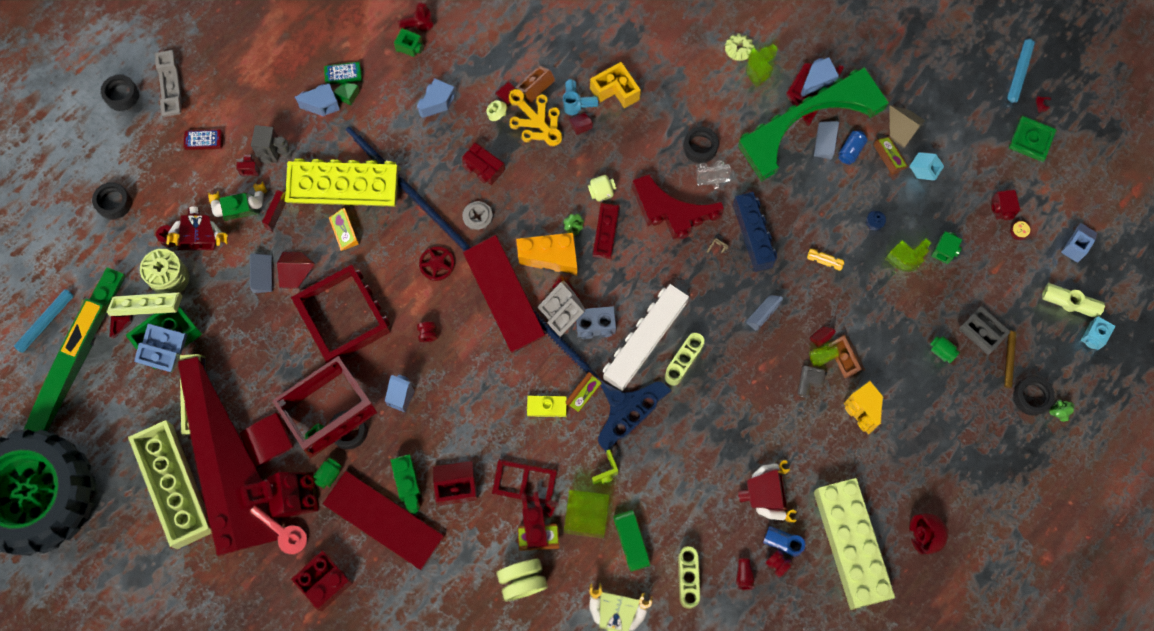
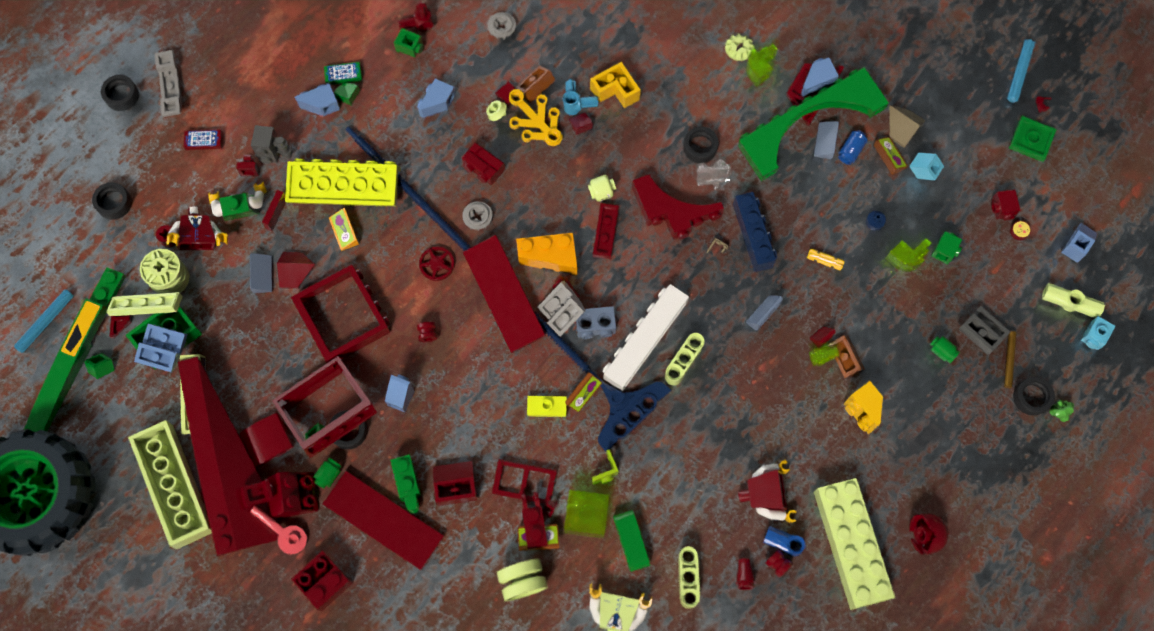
bright green piece [563,214,584,235] -> none
flat silver piece [797,366,828,398] -> none
none -> green slope [84,352,114,379]
none -> light grey gear [487,12,516,39]

